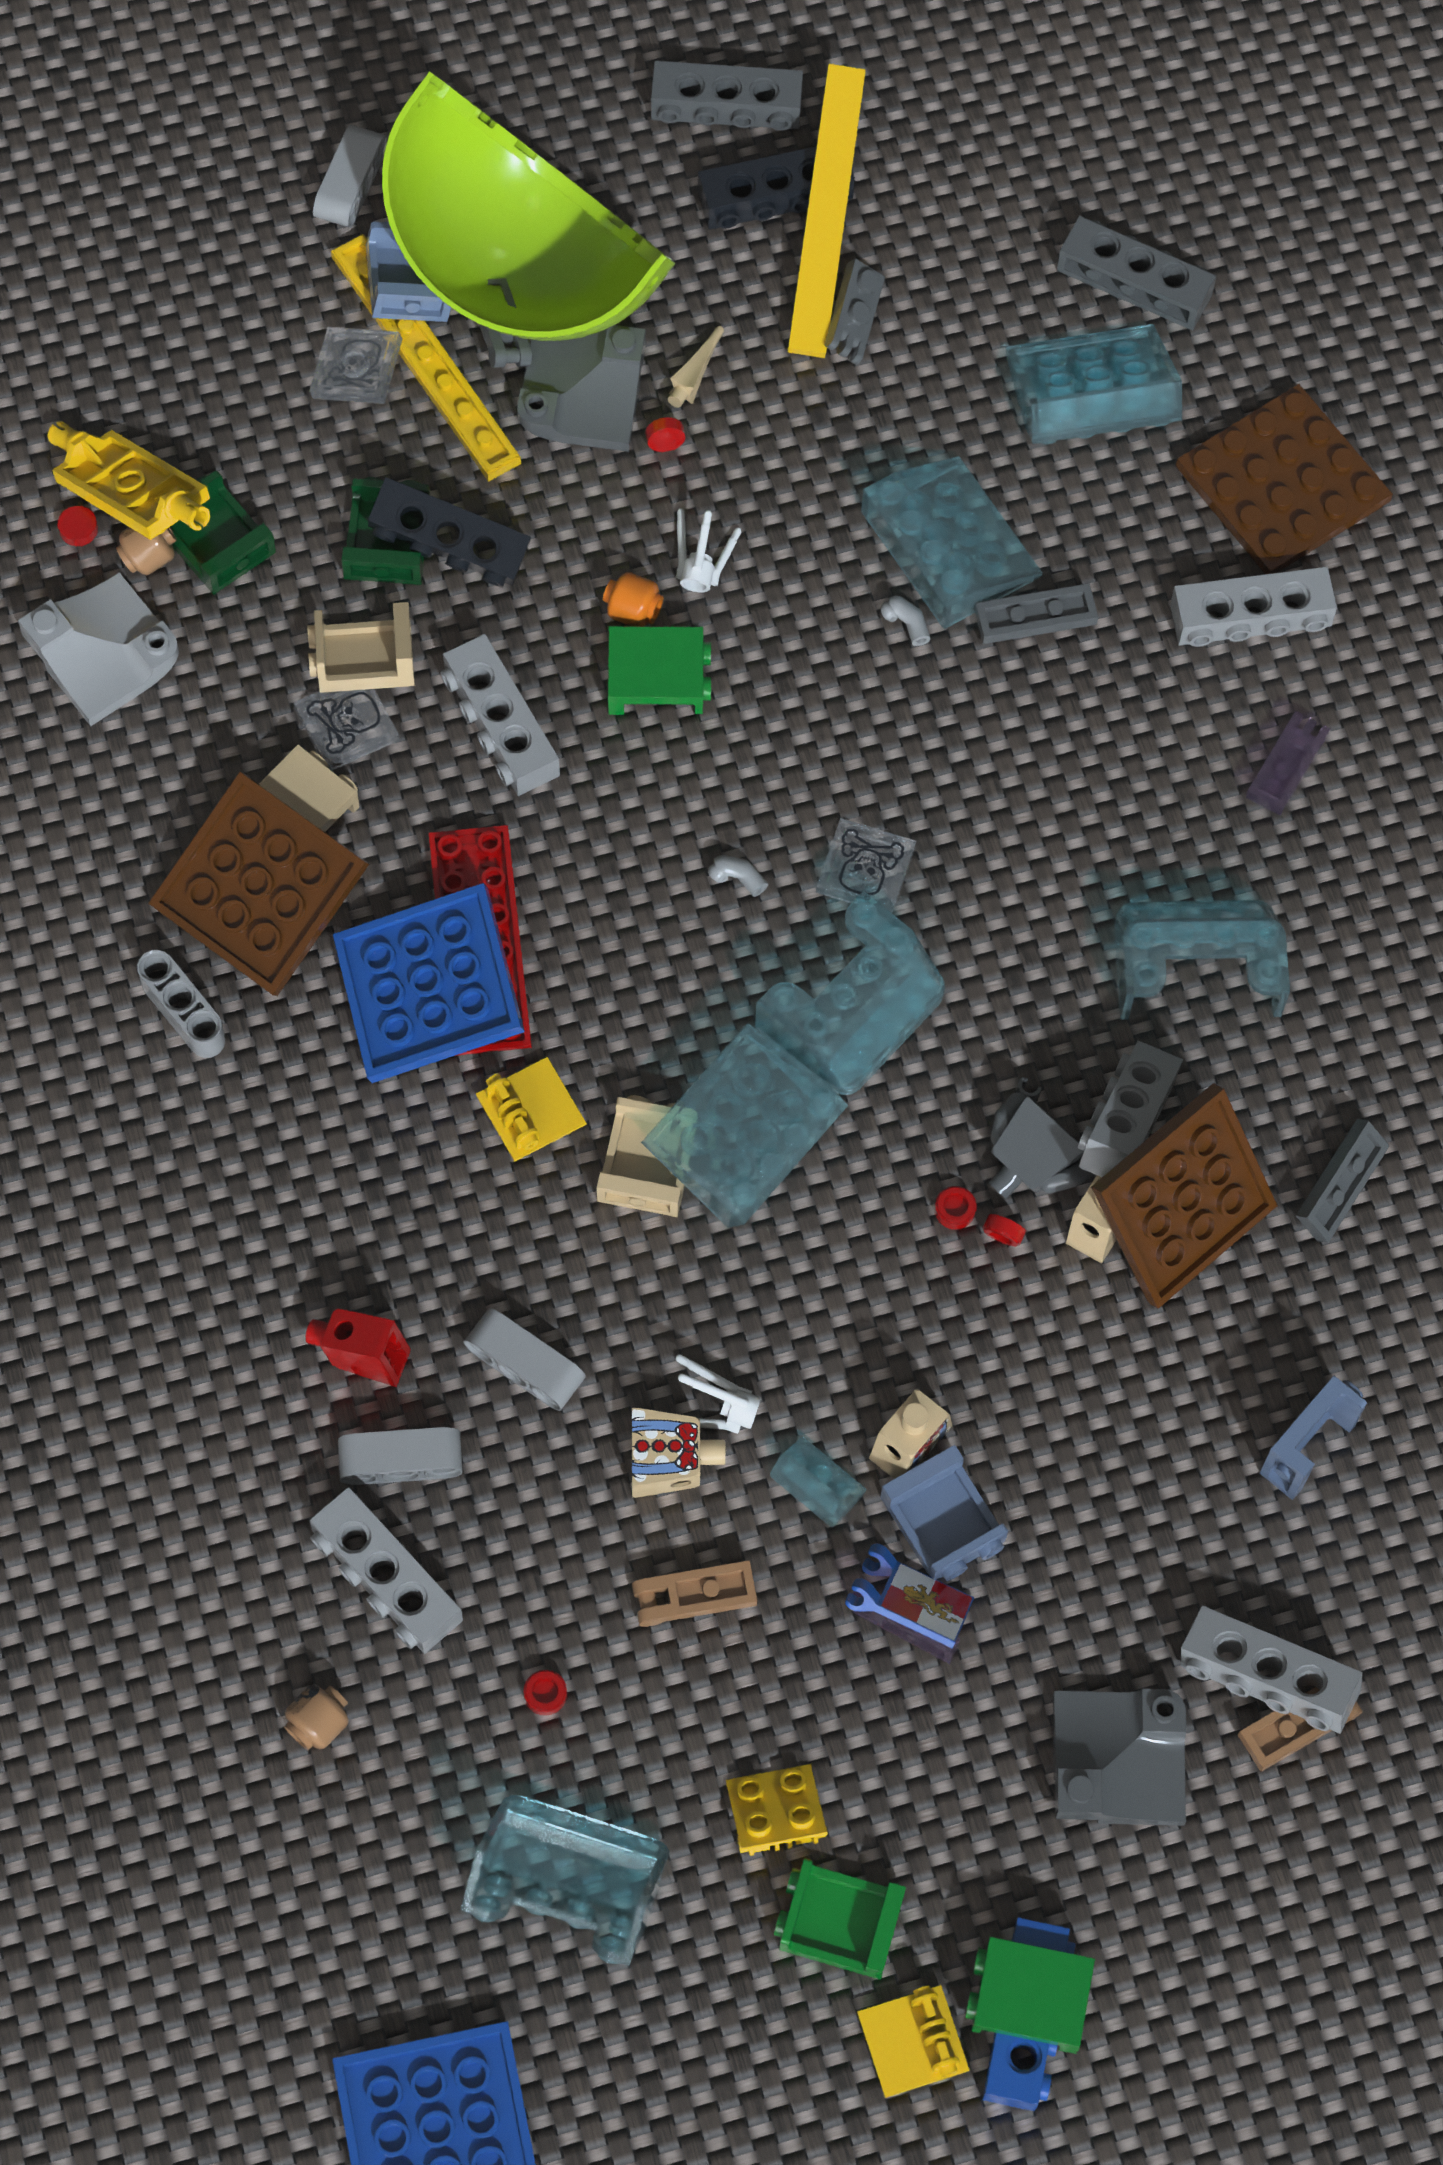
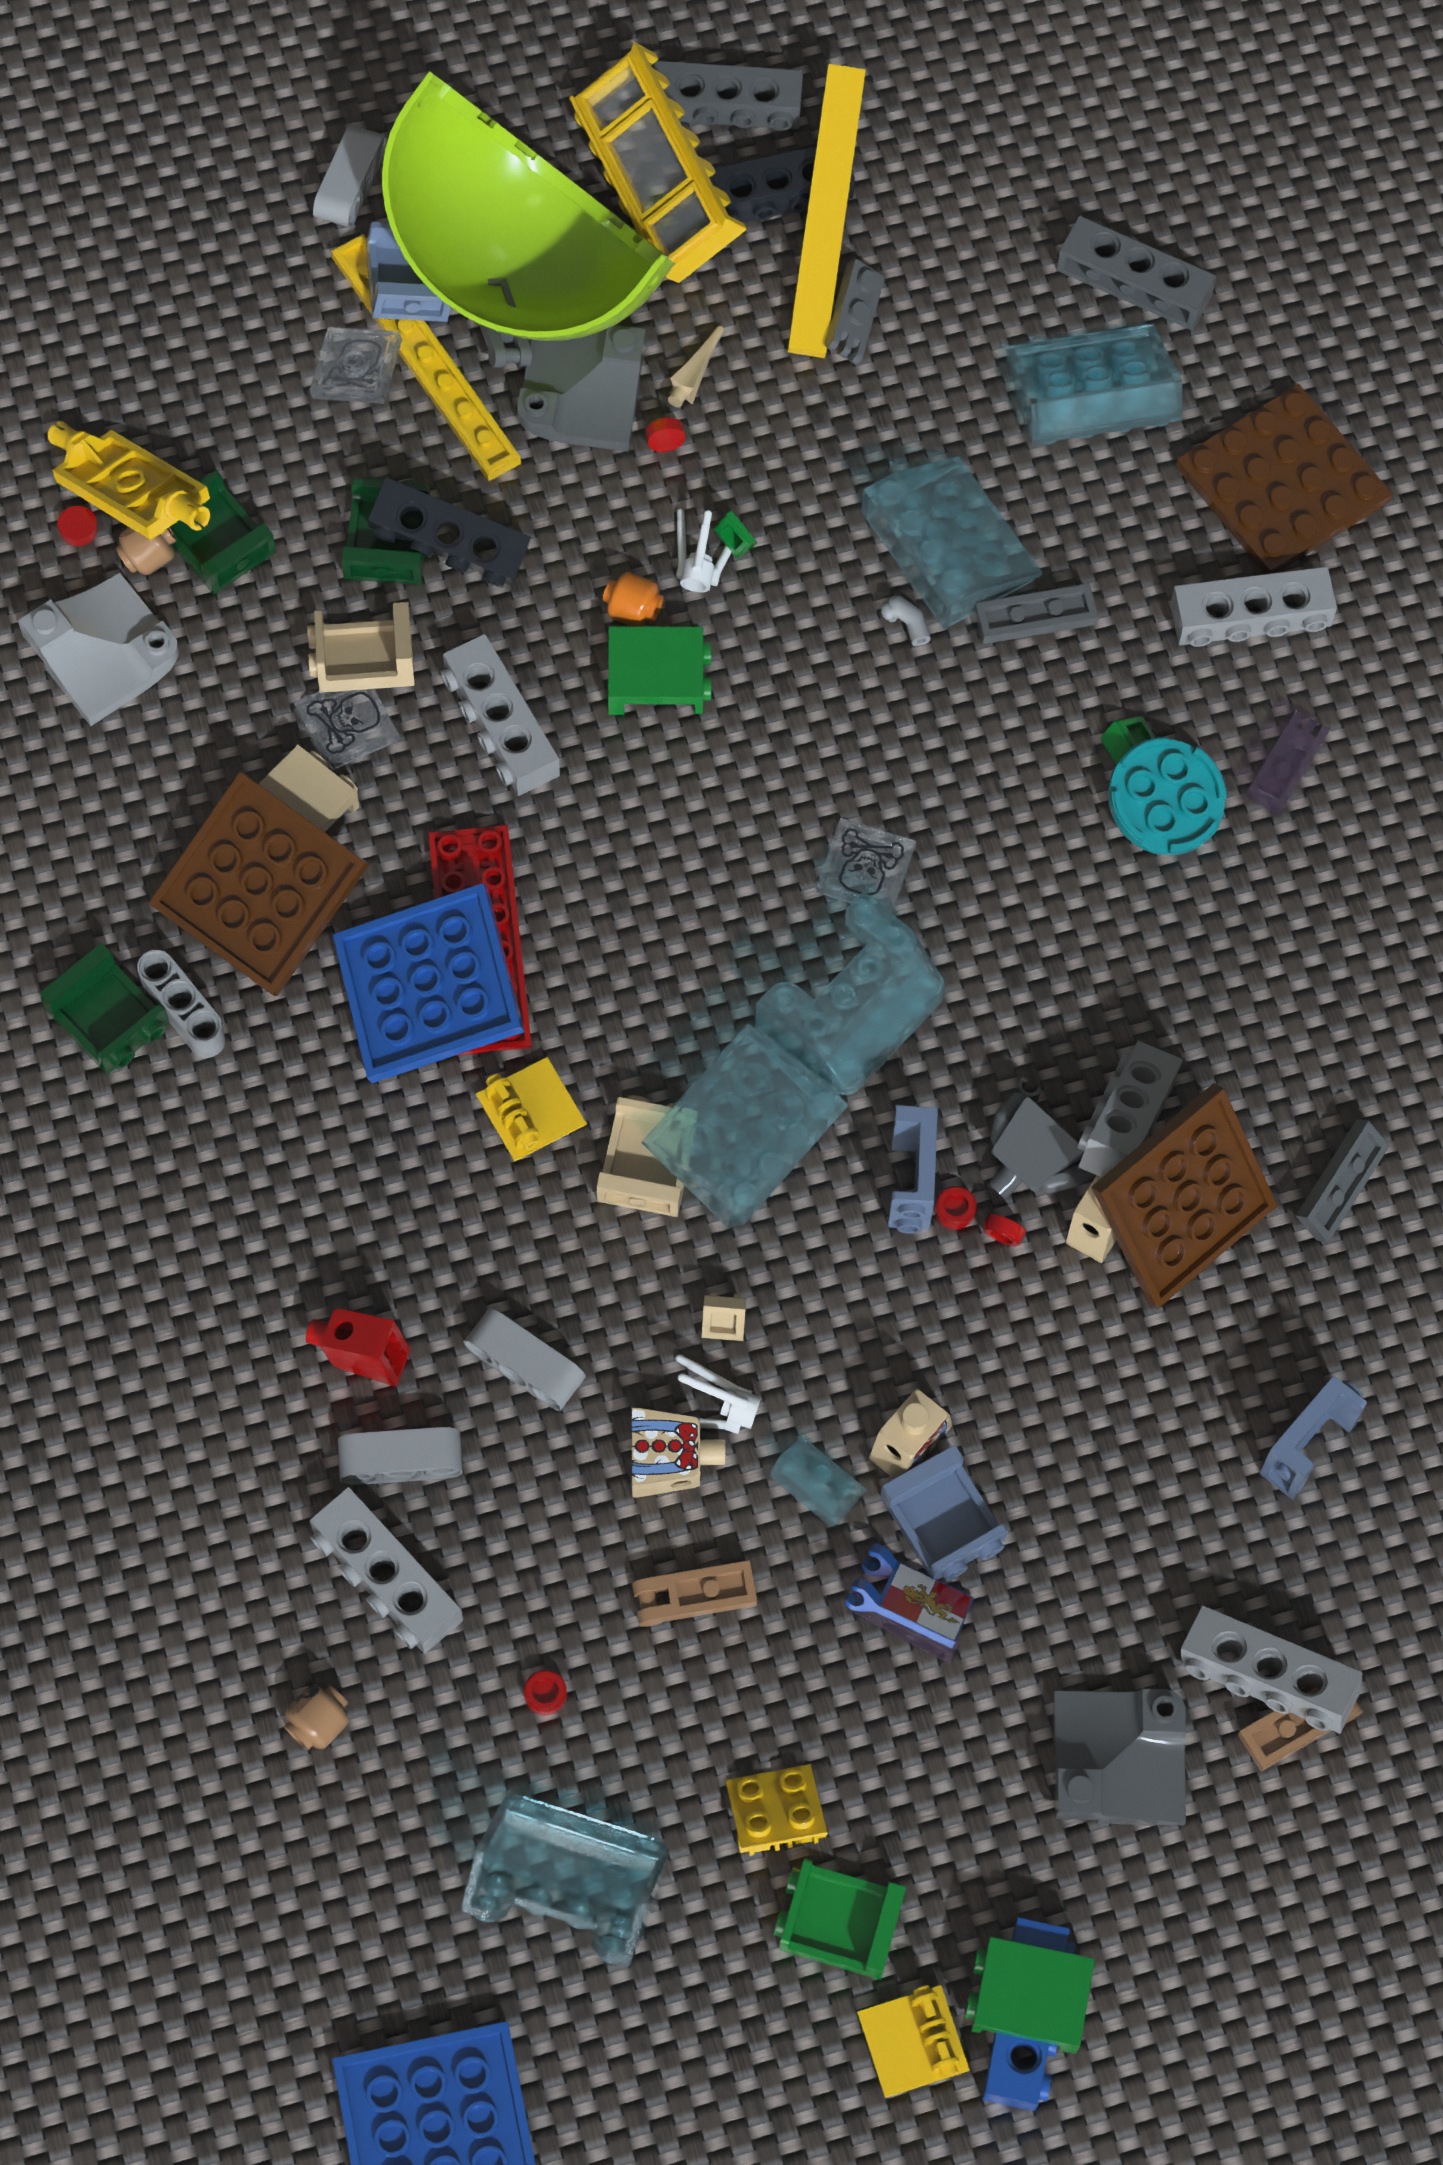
light grey arm [708,855,768,897] -> none
clear light blue windscreen [1115,900,1290,1020] -> none
none -> dark green panel [39,942,169,1075]
none -> yellow window [569,41,747,283]
none -> tan tile [702,1292,746,1341]
none -> green slope [714,510,757,558]
none -> sand blue panel [888,1105,938,1234]
none -> green slope [1101,716,1156,765]
none -> teal tile [1108,737,1227,856]

